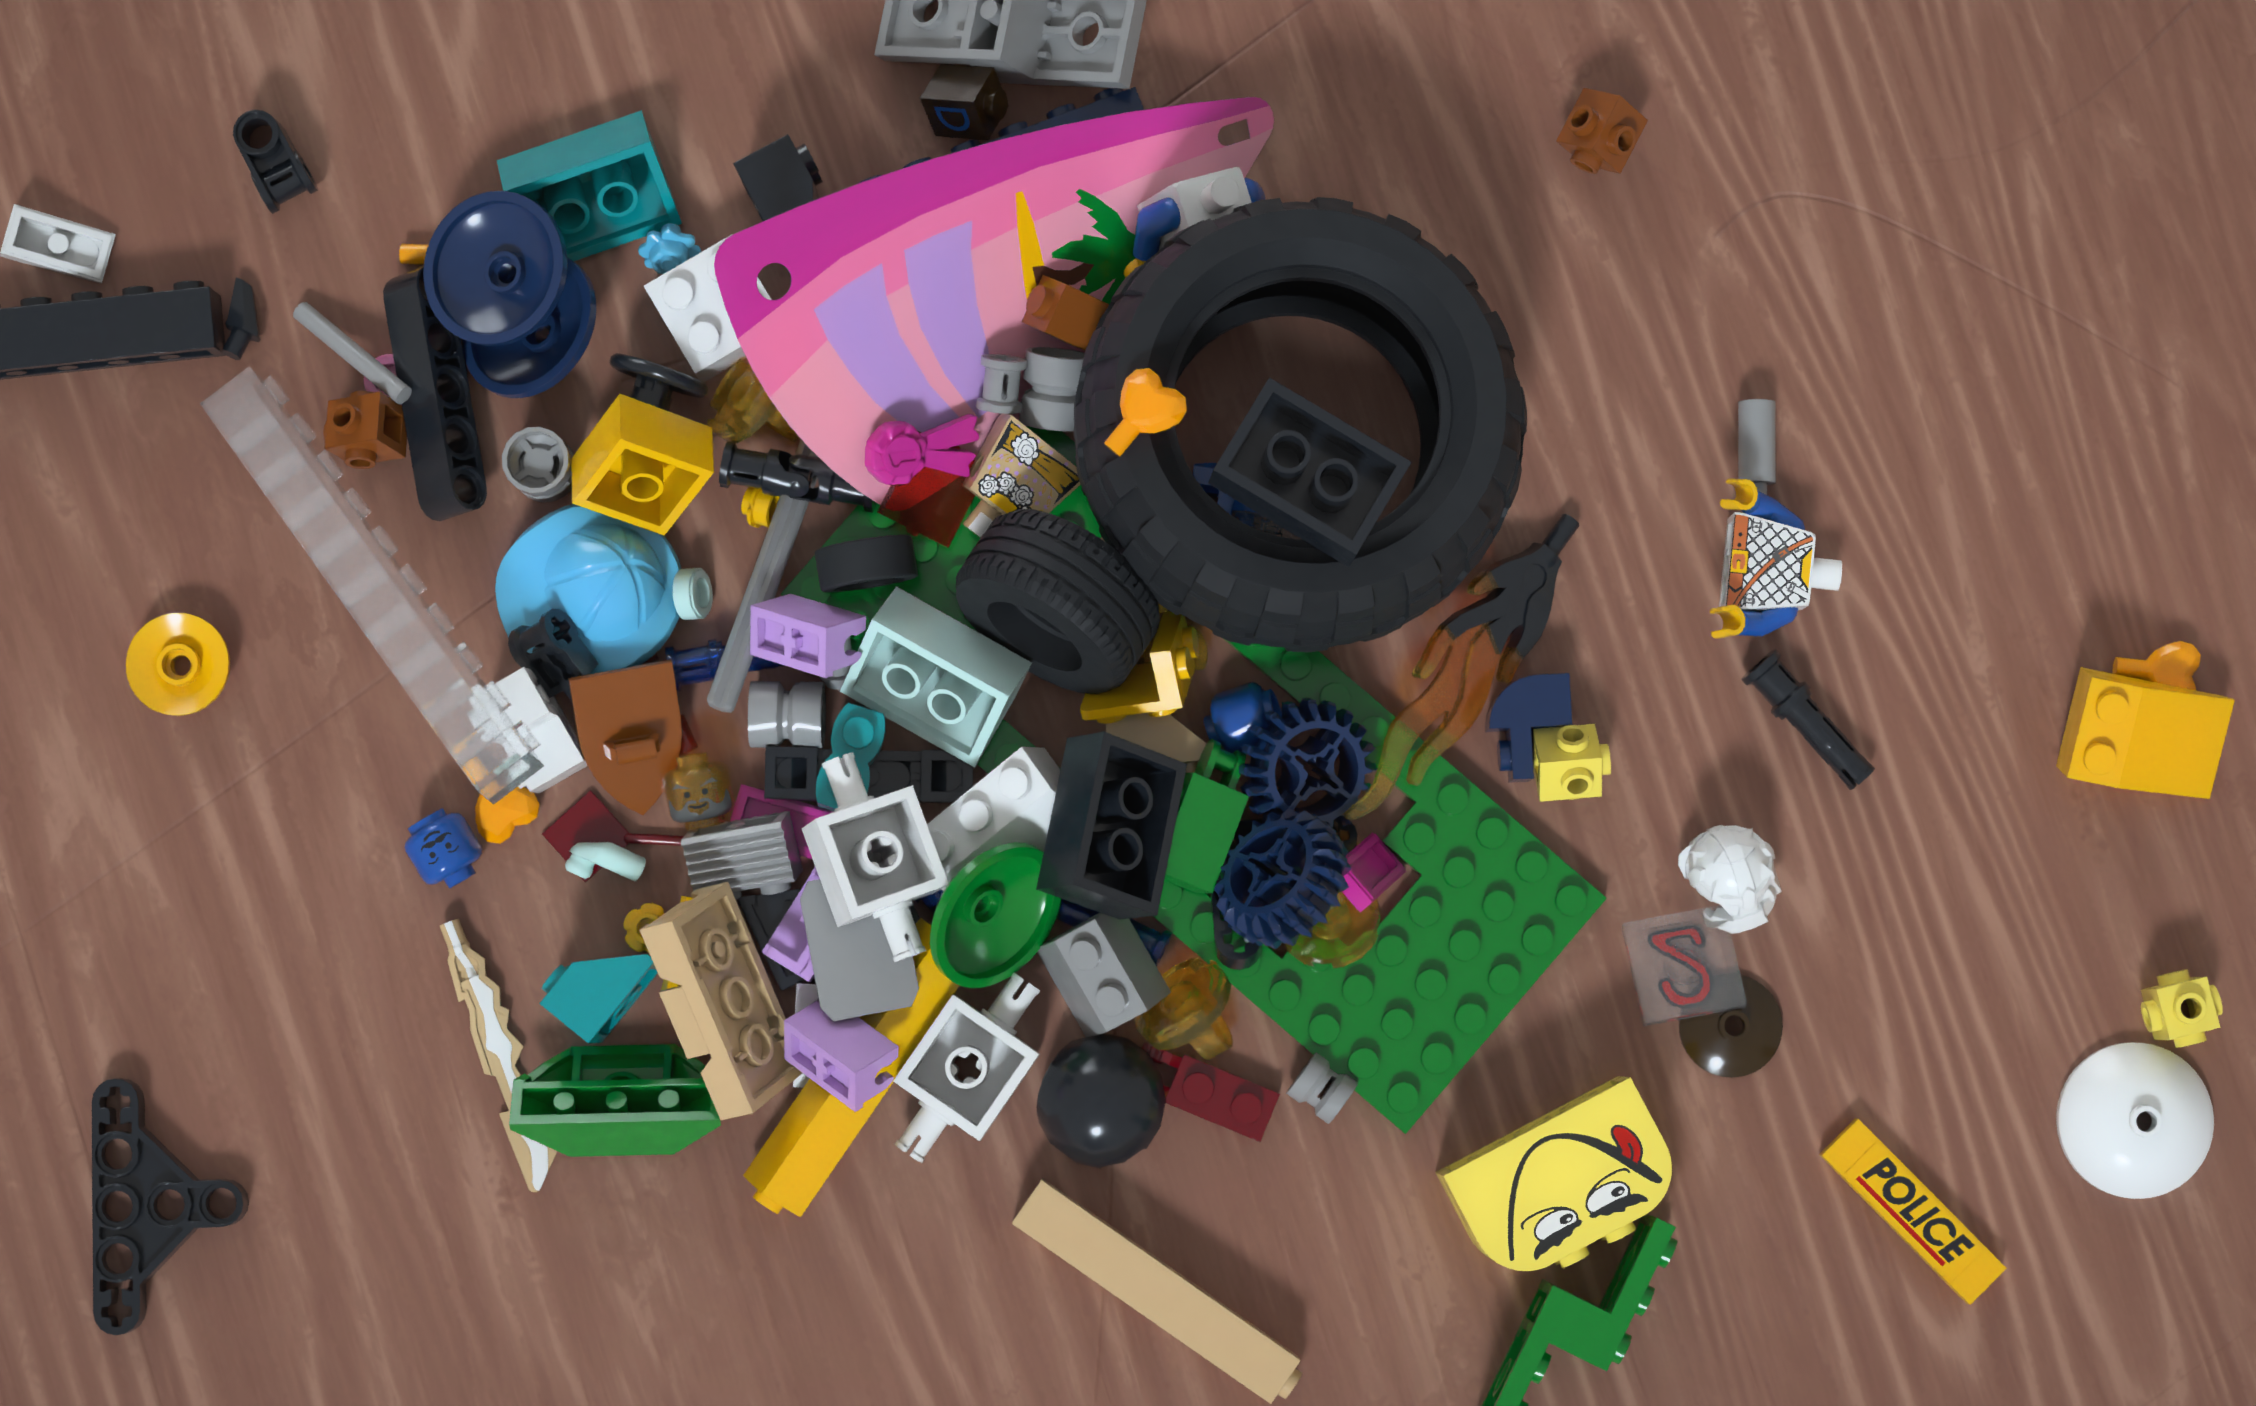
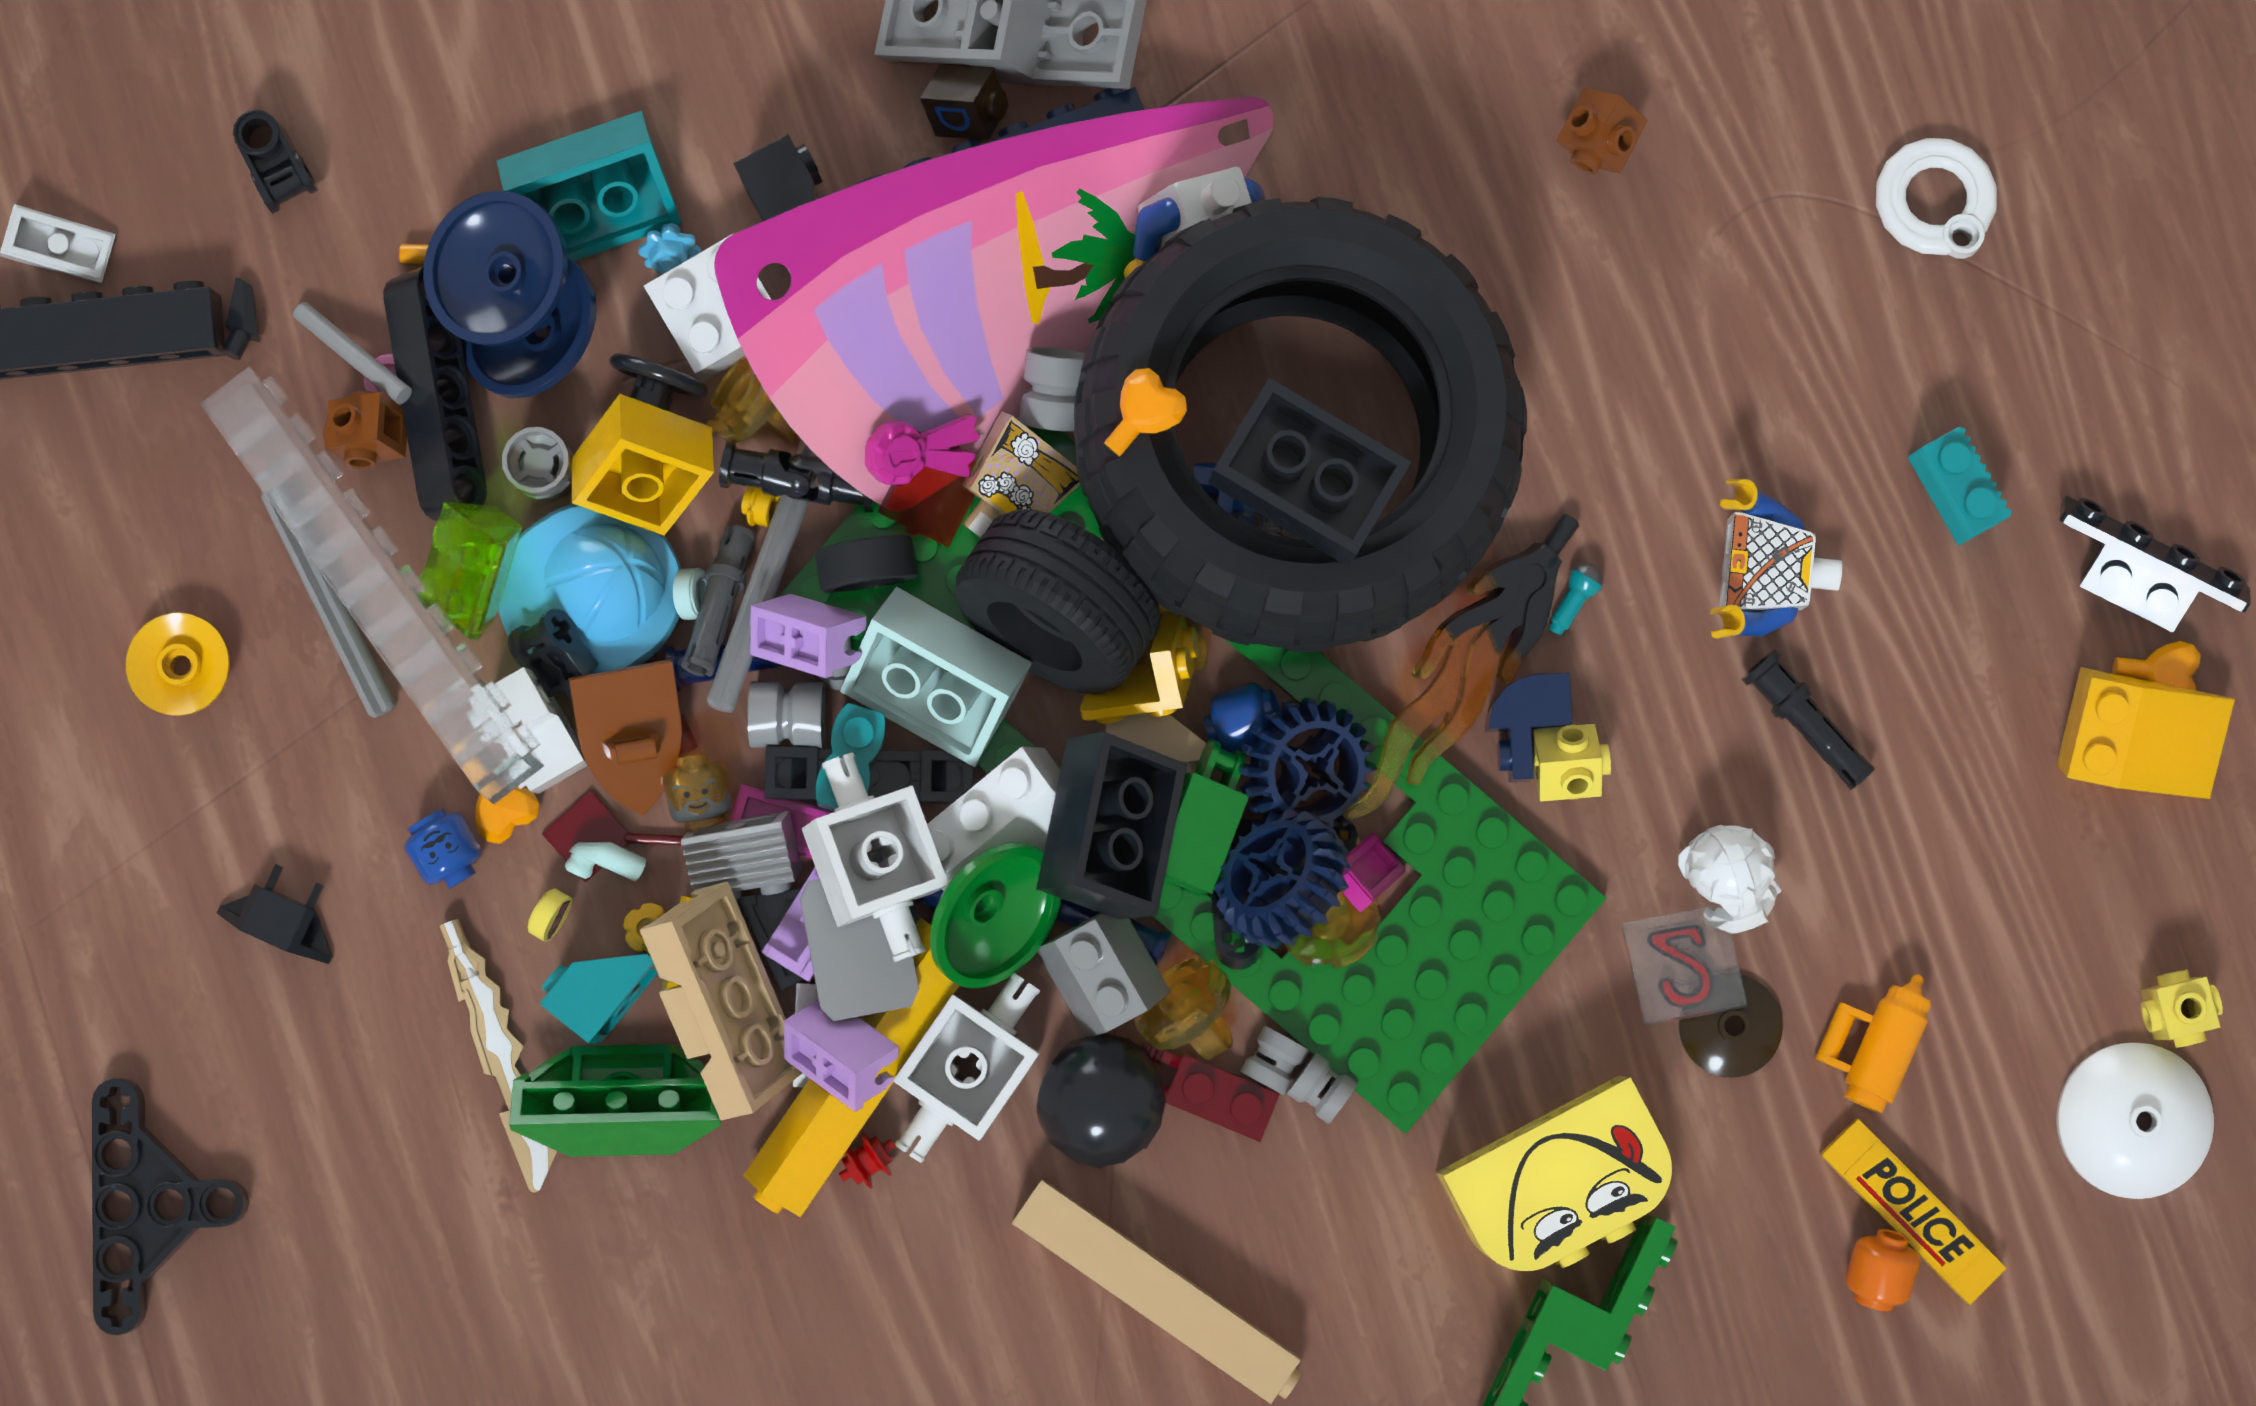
light grey bush [976,354,1027,414] -> none
dark orange brick [1022,275,1109,351] -> none
light grey cylinder [1738,399,1776,495] -> none
none -> black piece [217,864,333,964]
none -> light grey axle [261,483,395,718]
none -> clear neon green slope [416,502,523,640]
none -> light yellow tile [527,888,572,942]
none -> dark grey pin [681,525,756,677]
none -> red wheel [838,1131,896,1189]
none -> light grey wheel [1240,1025,1309,1096]
none -> teal piece [1548,563,1604,637]
none -> light orange piece [1815,974,1931,1114]
none -> orange head [1845,1229,1921,1311]
none -> white piece [1876,138,1997,259]
none -> teal brick [1908,427,2012,546]
none -> bracket [2059,496,2251,632]

